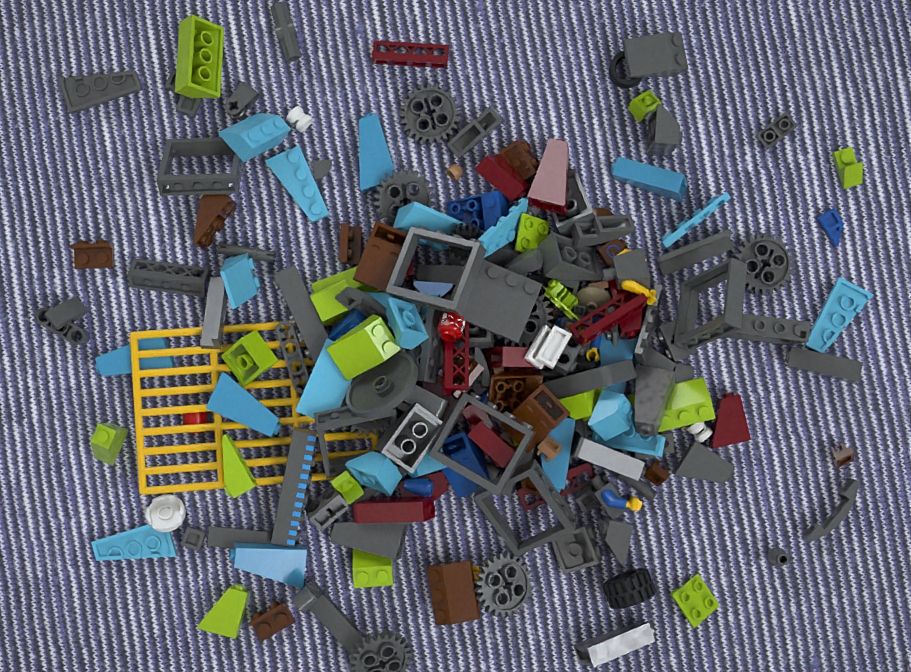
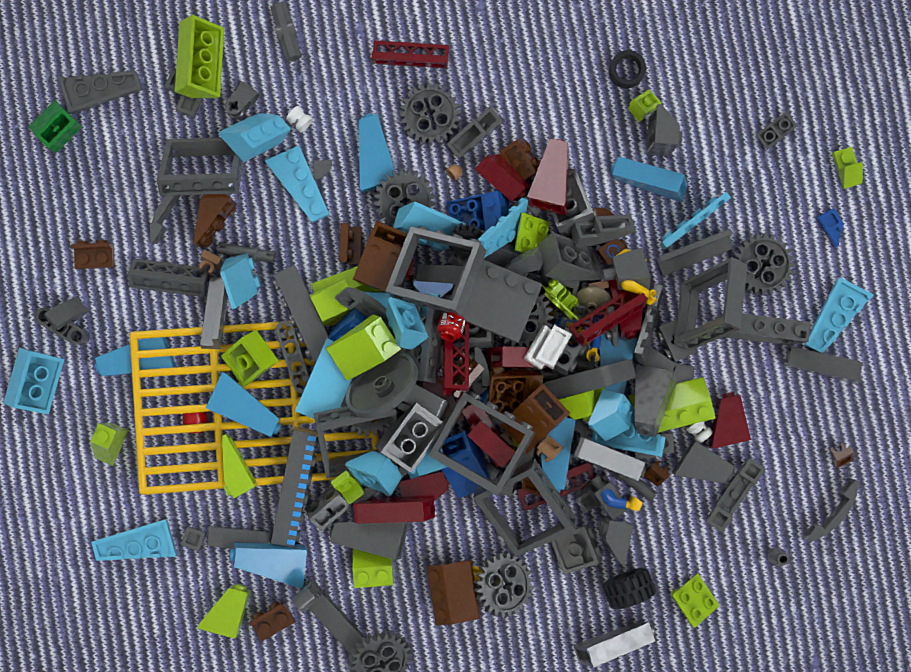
white tile [146,494,186,532] -> none
blue cone [404,478,434,498] -> none
dark grey slope [622,32,688,78] -> none
none -> medium azure slope [3,348,64,415]
none -> green slope [28,100,83,153]
none -> dark grey slope [149,195,190,244]
none -> medium nougat tile [199,249,223,275]
none -> dark grey slope [706,457,766,533]

